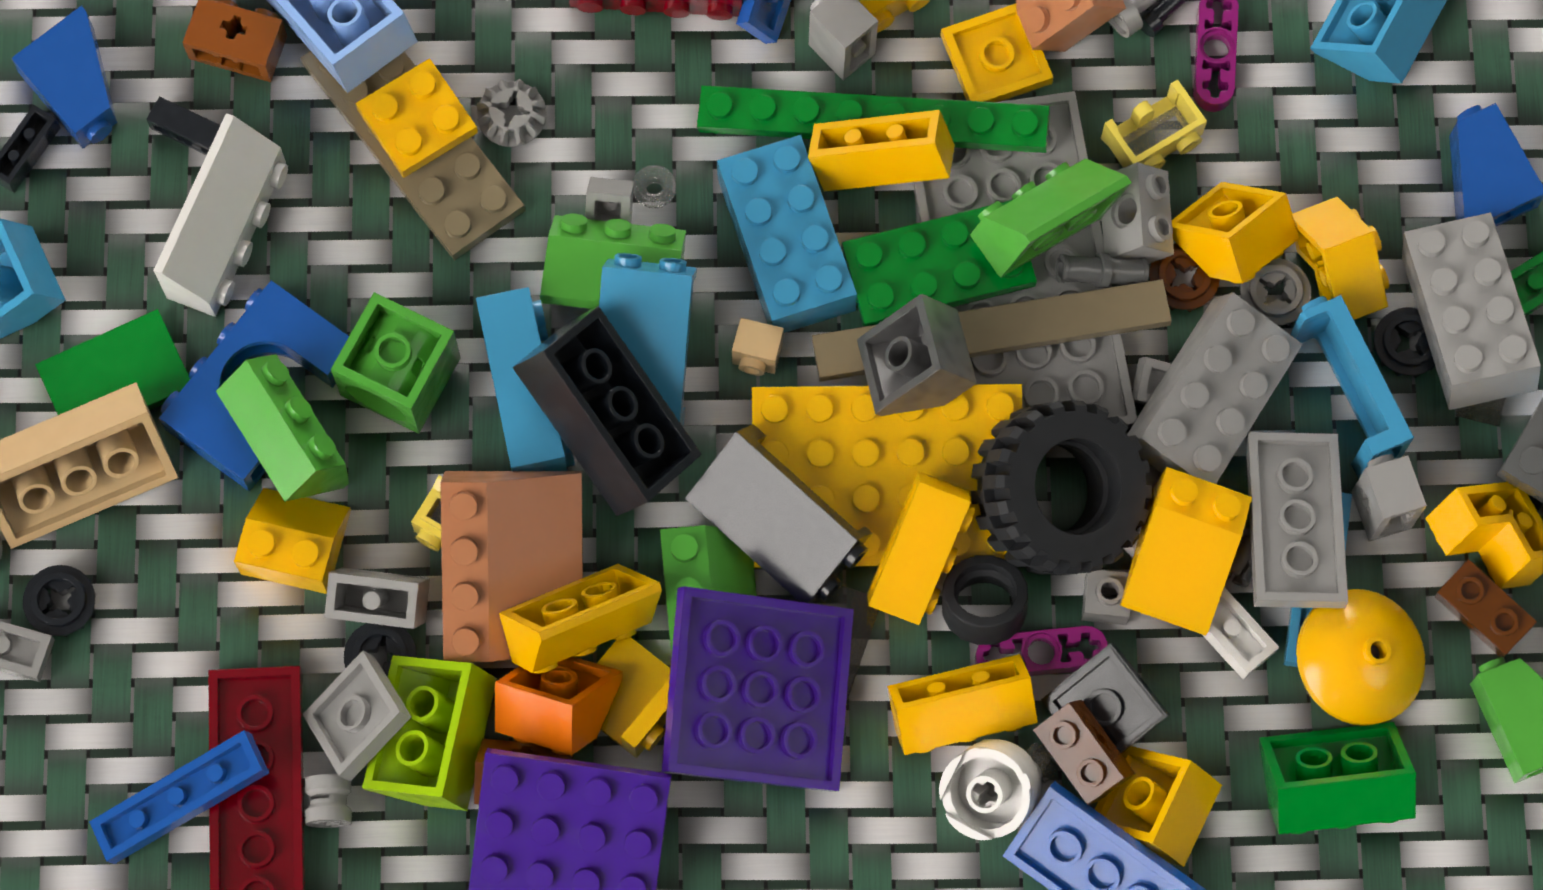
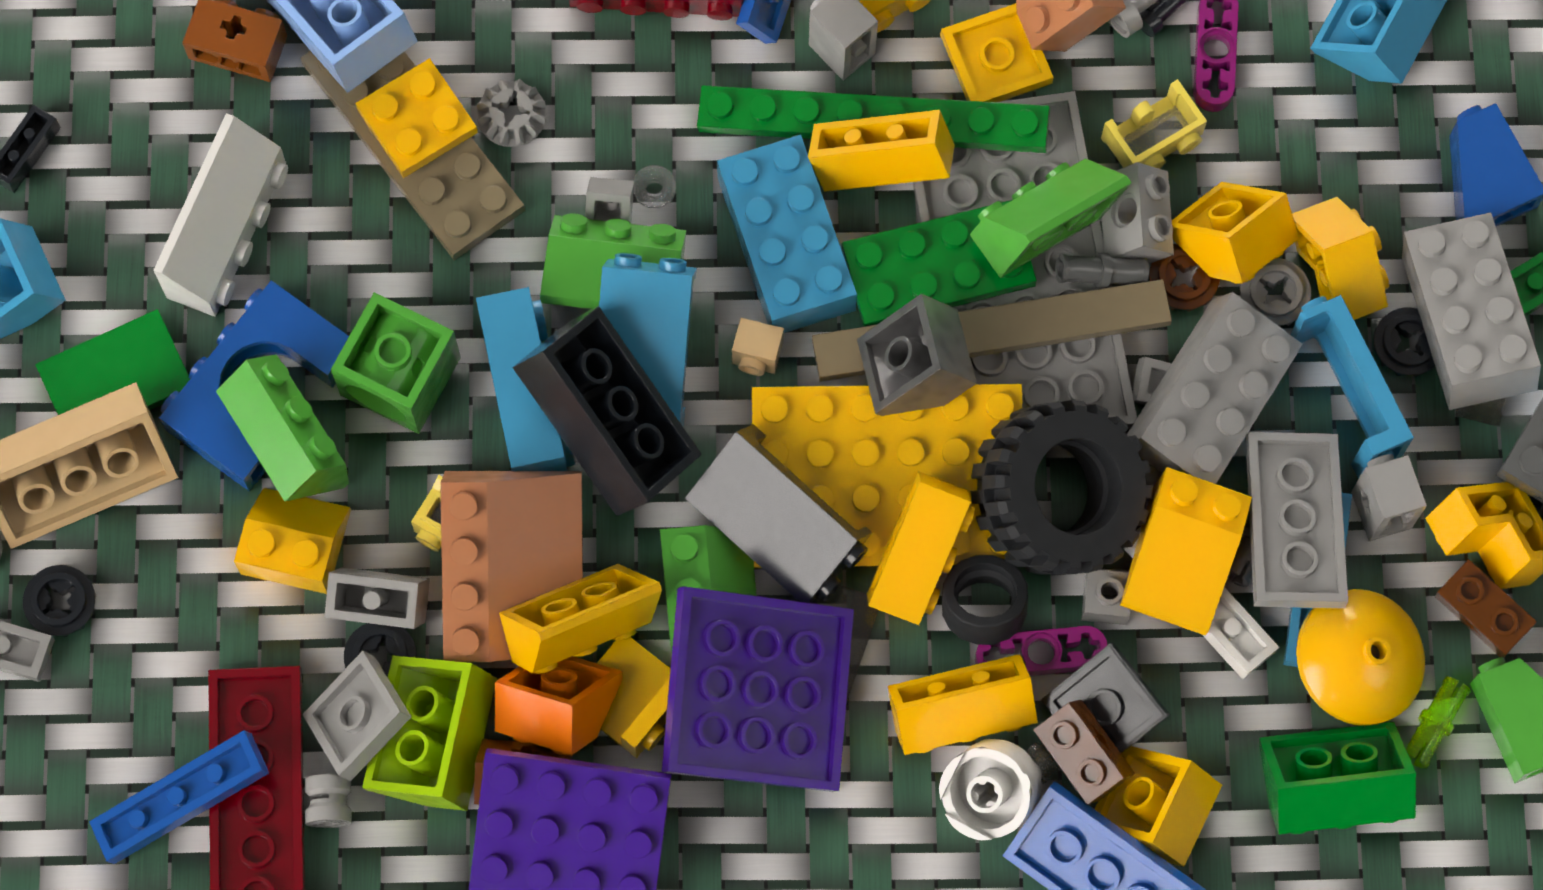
blue slope [12,6,117,149] -> none
black piece [146,96,220,155] -> none
none -> clear neon green pin [1406,676,1471,769]

